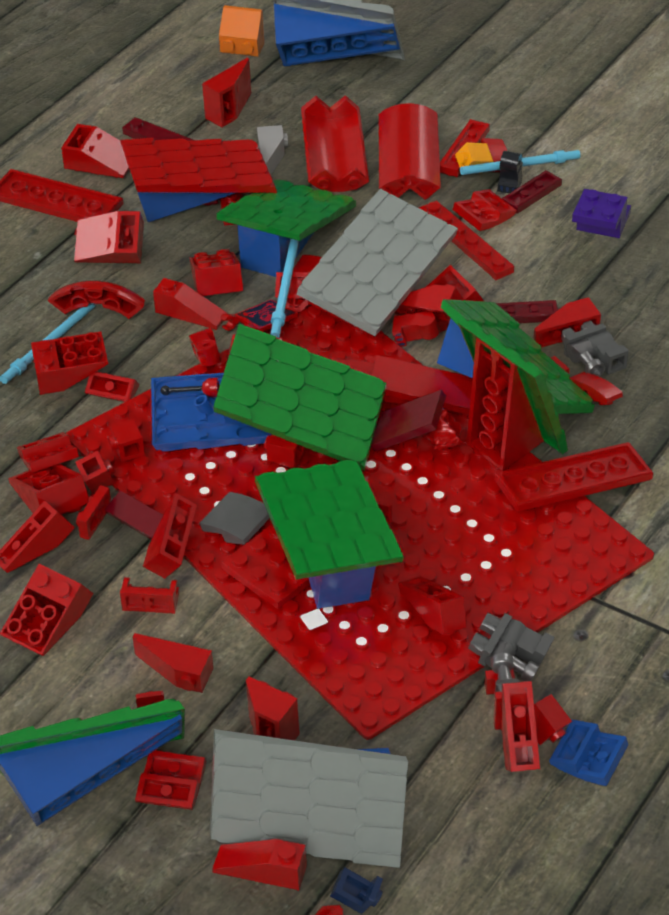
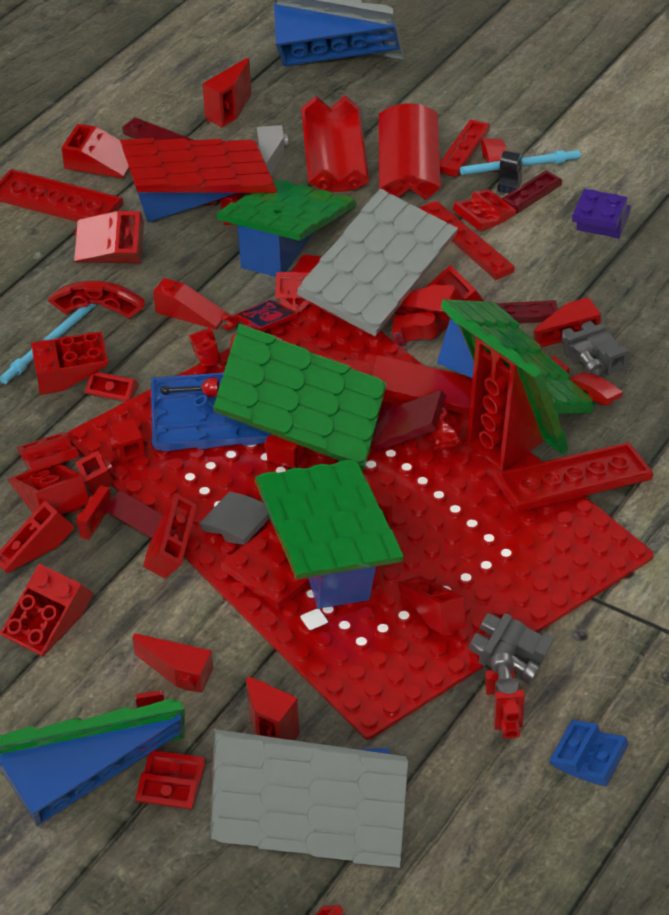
red hinge [120,577,180,614] -> none
red slope [189,249,243,296] -> none
red slope [212,839,307,890] -> none
orange slope [219,5,264,57] -> none
medium azure bar [270,238,299,338] -> none
dark blue bracket [330,867,383,914] -> none
light orange brick [455,142,493,173] -> none
red slope [502,681,540,772] -> none
red brick [534,694,572,745] -> none

